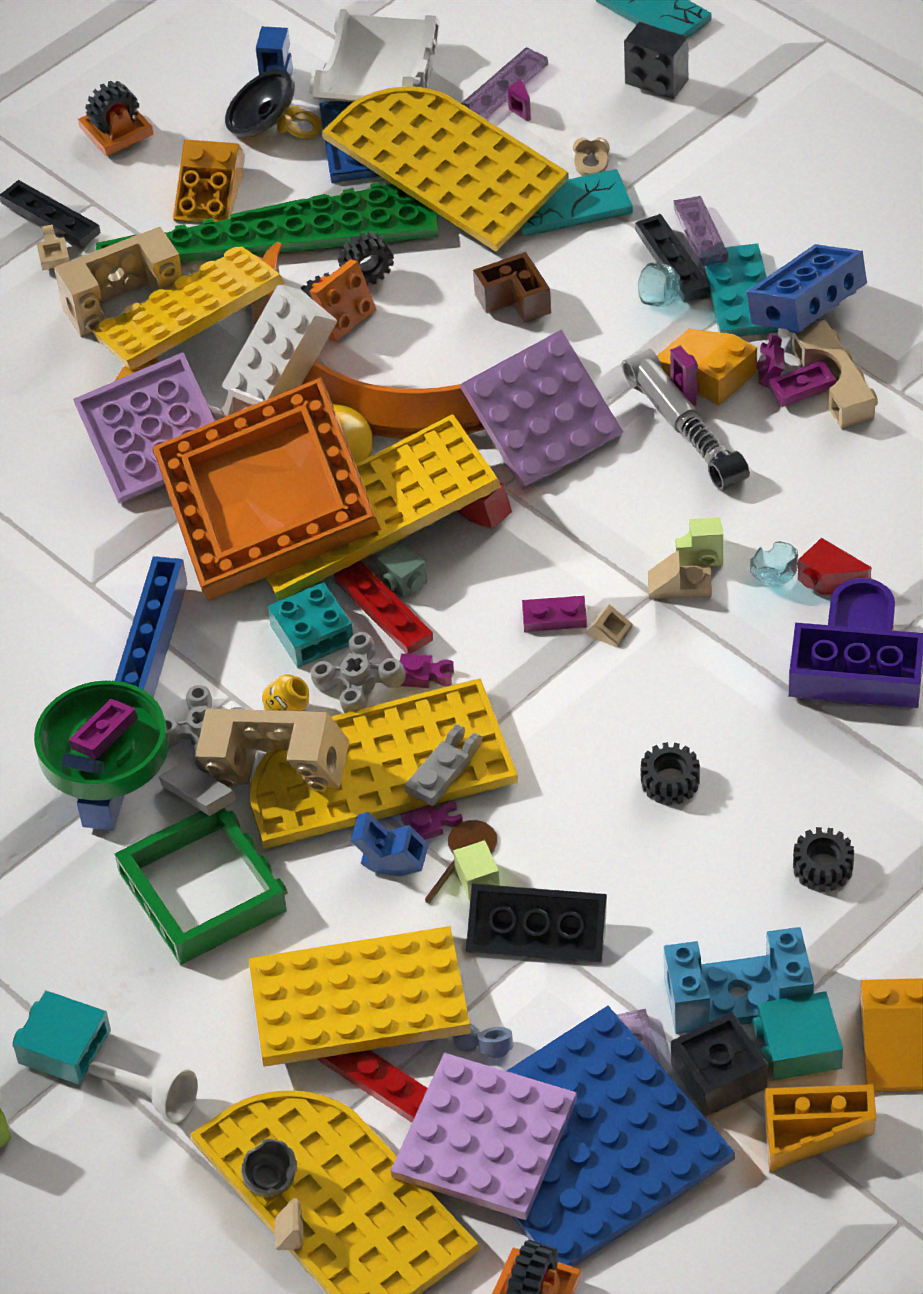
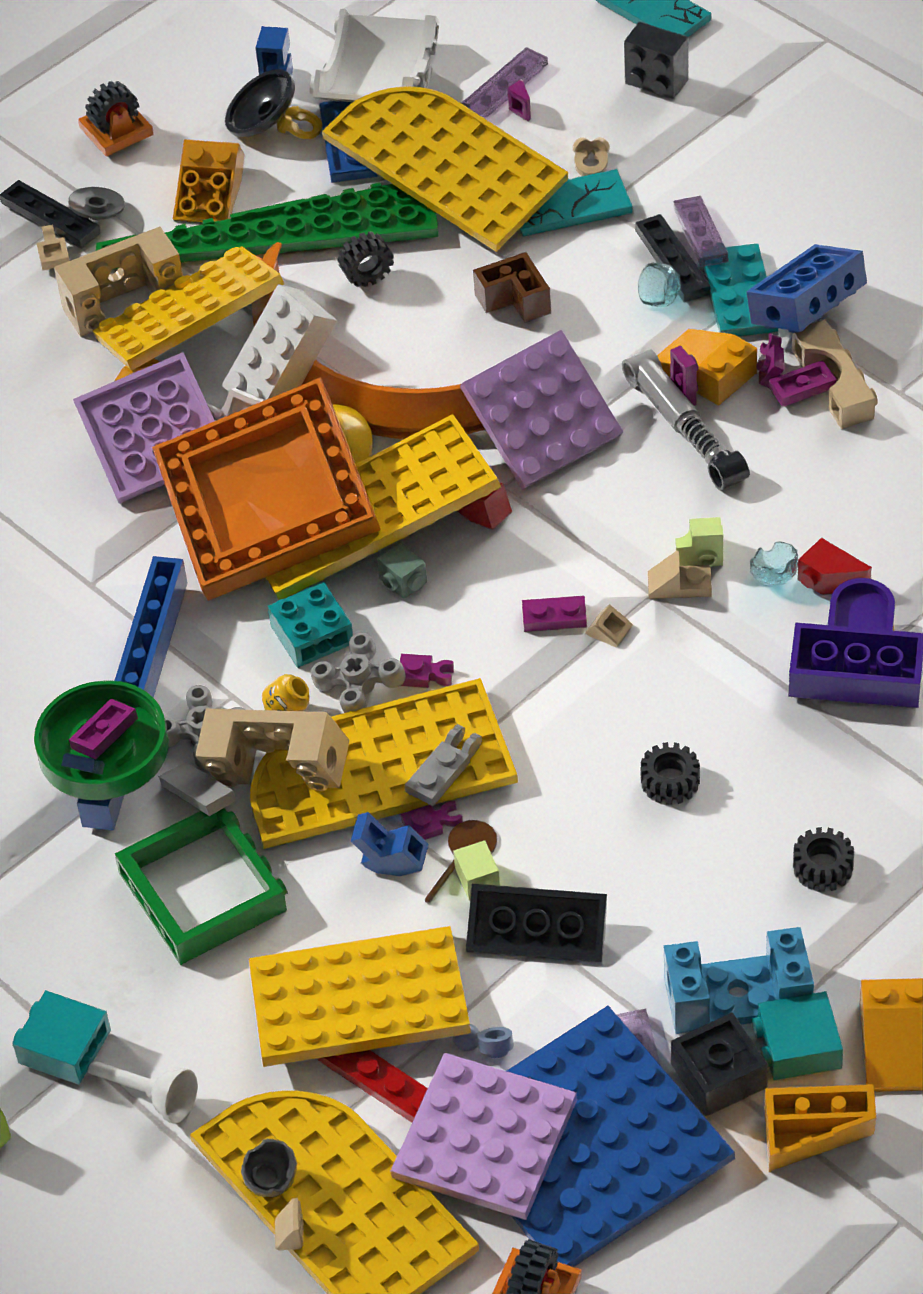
orange plate [301,259,377,341] -> none
red plate [334,560,433,654] -> none
none -> dark grey dish [68,187,125,220]

